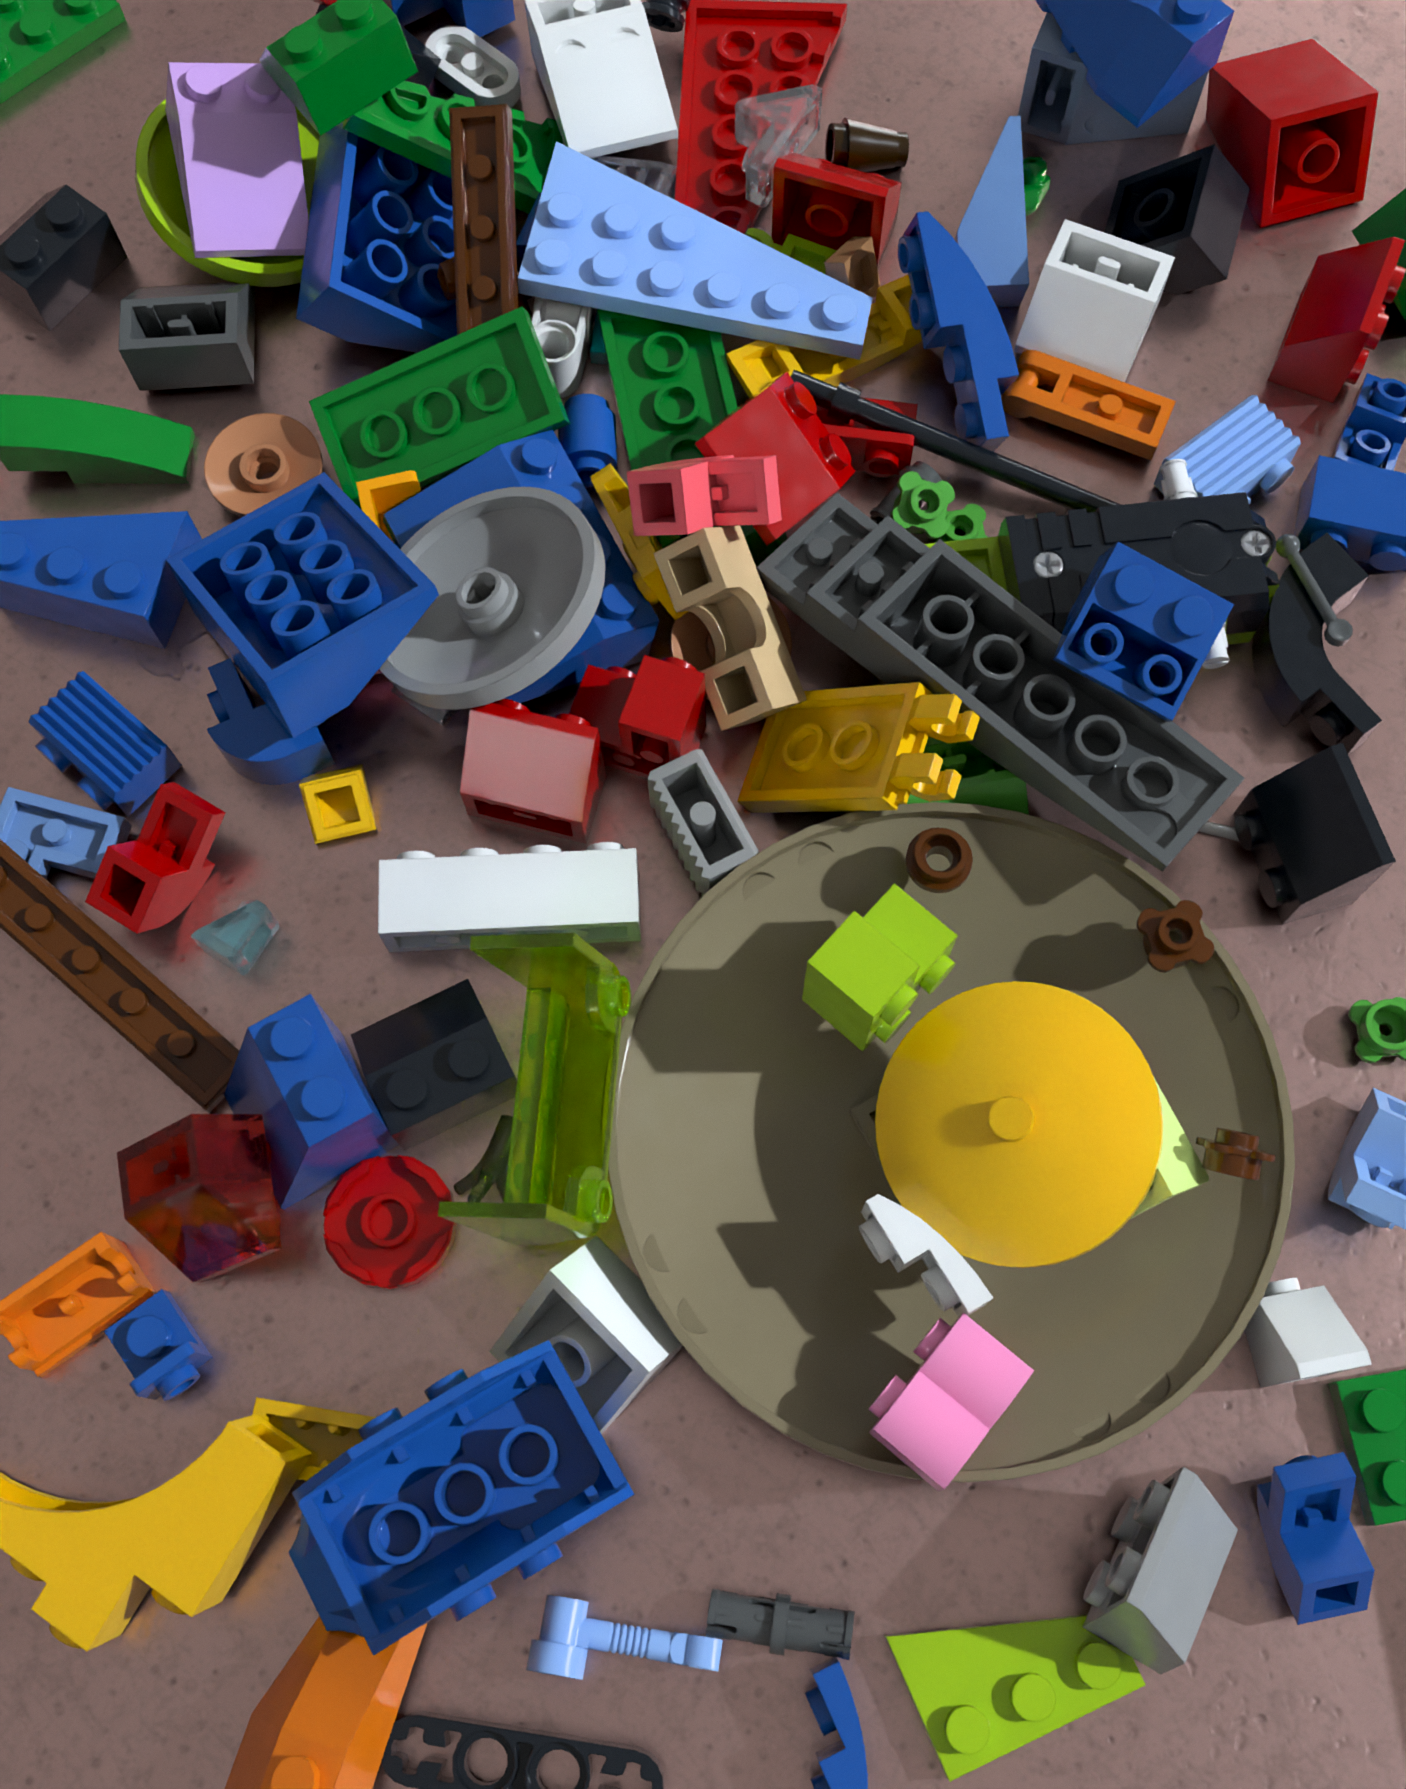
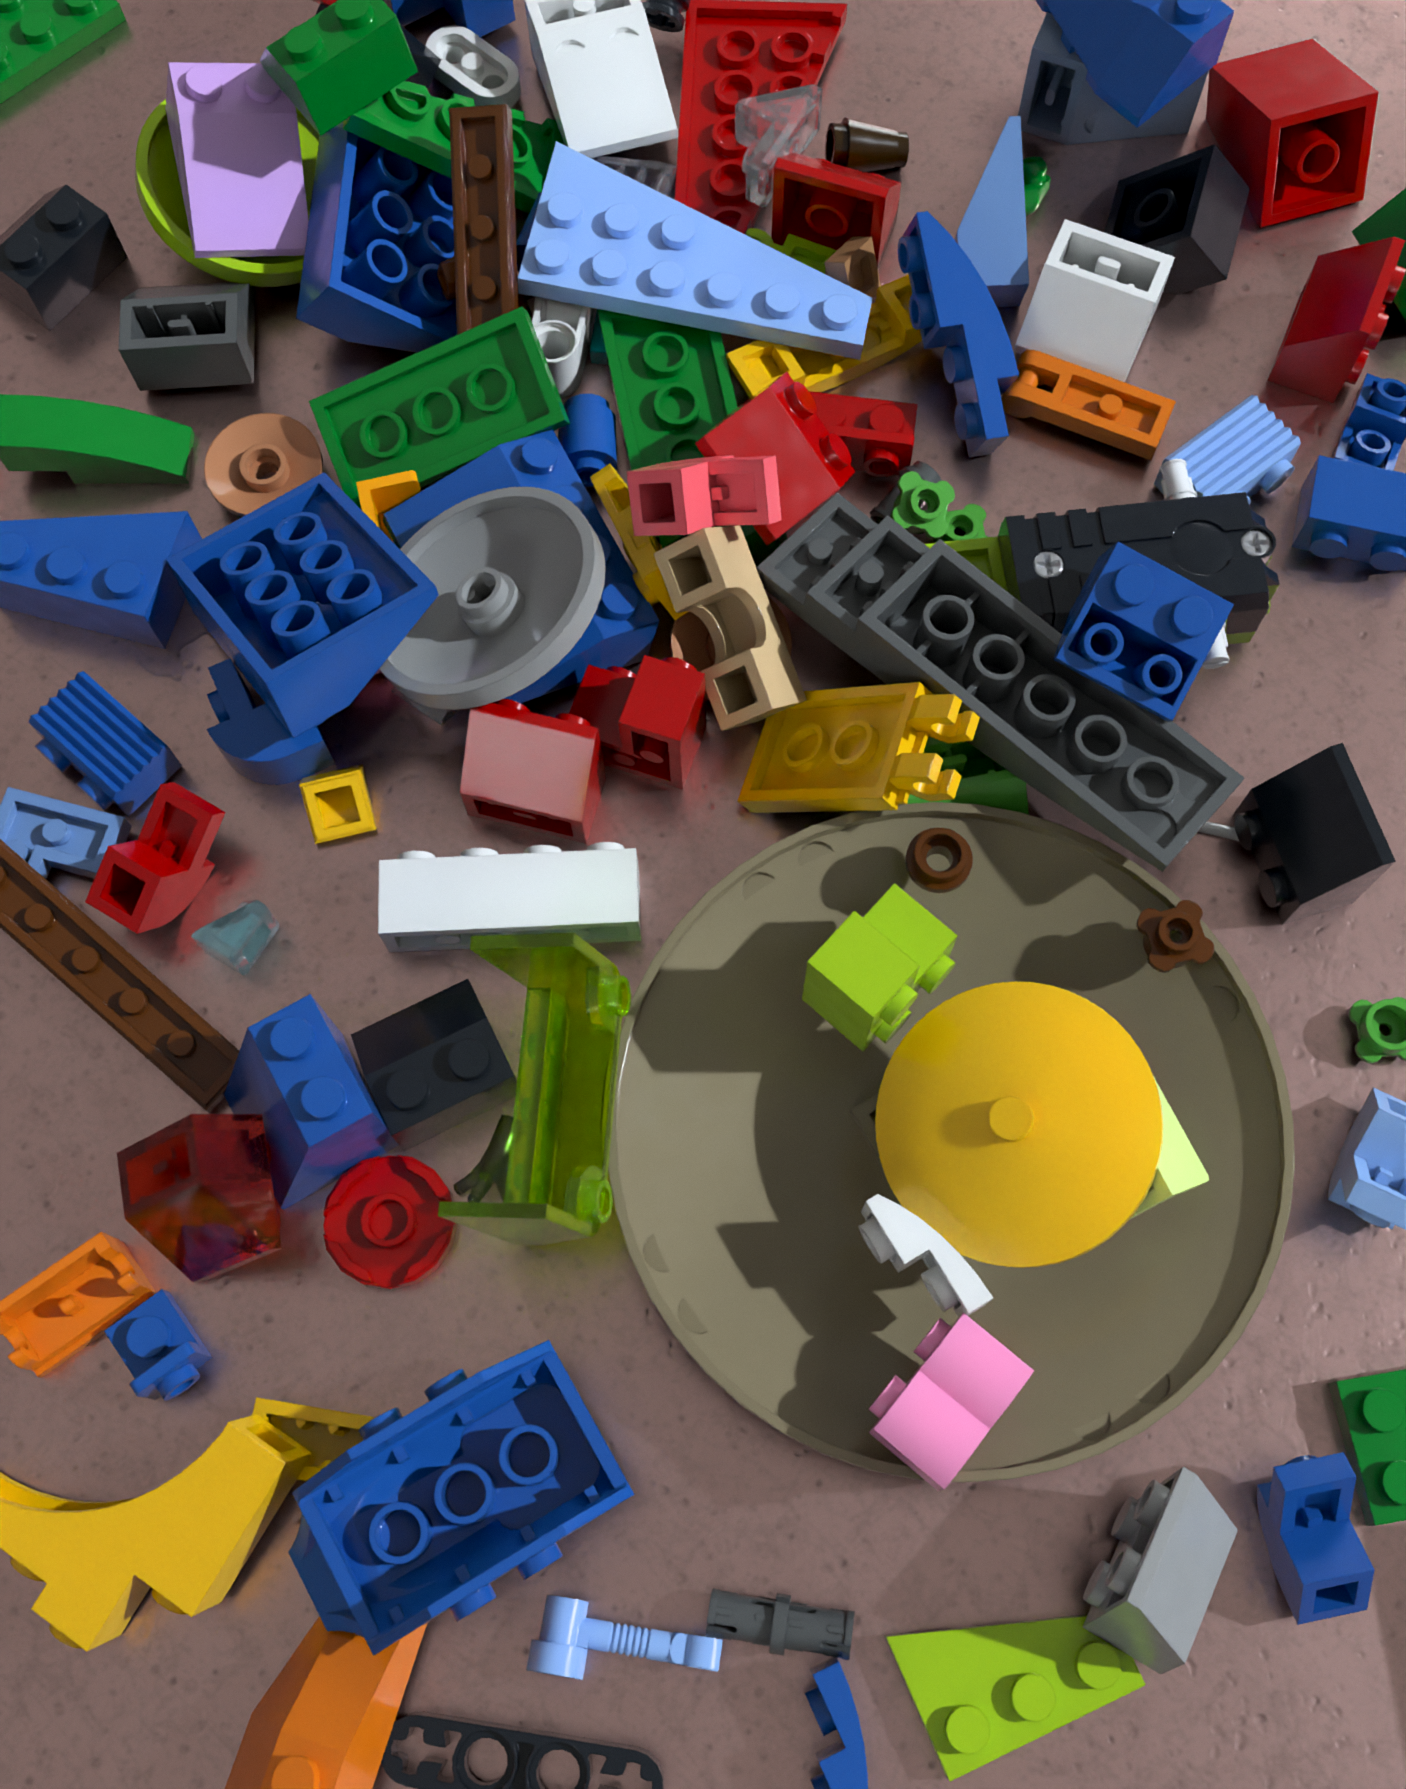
white slope [489,1236,682,1434] -> none
light grey brick [647,749,759,898] -> none
black bar [791,369,1121,513] -> none
reddish brown plate [1195,1127,1276,1180] -> none
white slope [1245,1278,1372,1388] -> none
black arch [1252,533,1382,755] -> none
dark grey hinge [1275,534,1353,647] -> none

